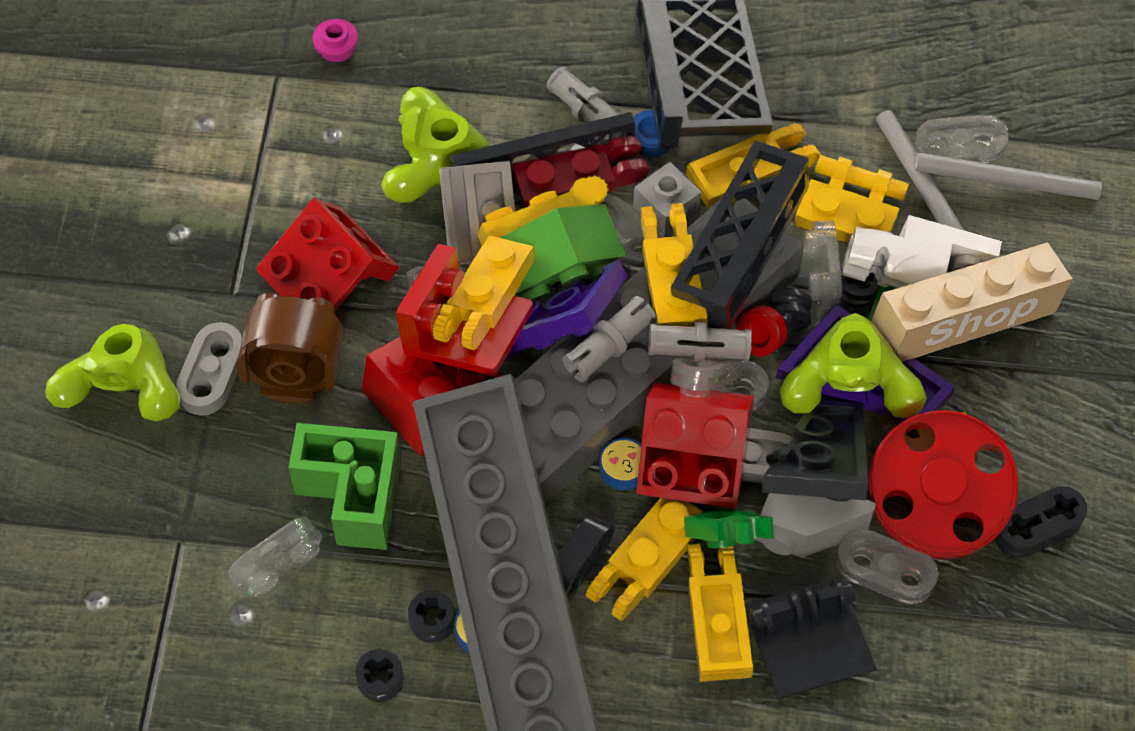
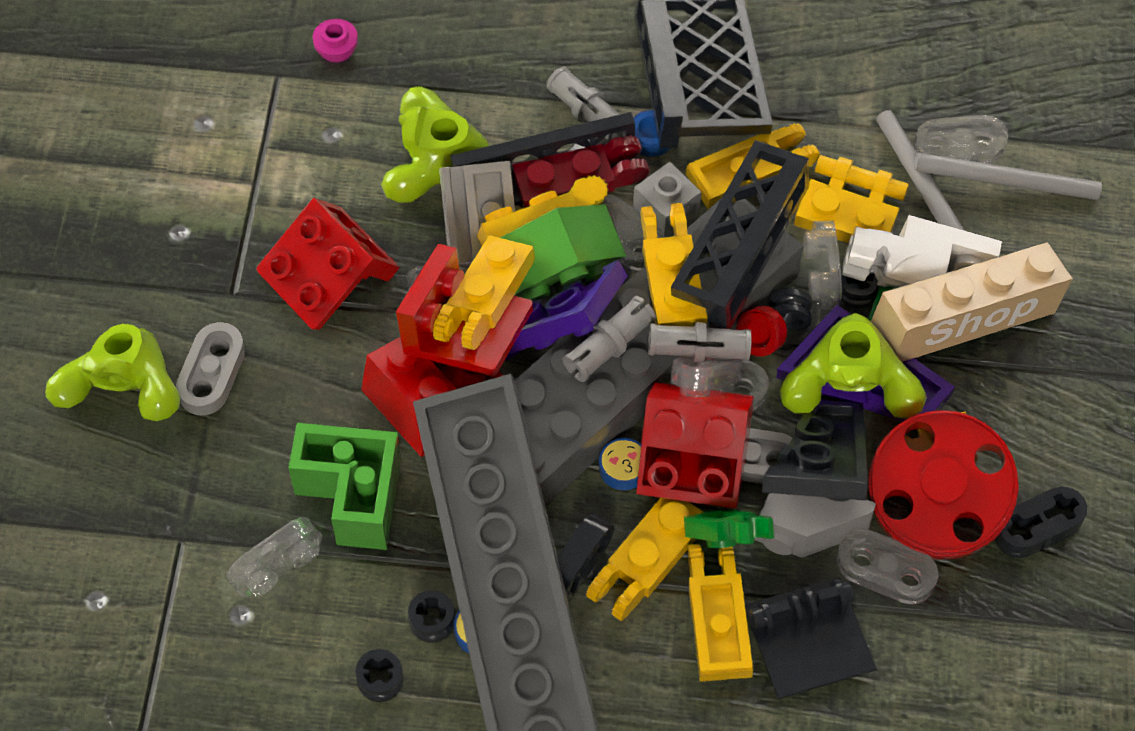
reddish brown brick [236,293,344,403] -> none

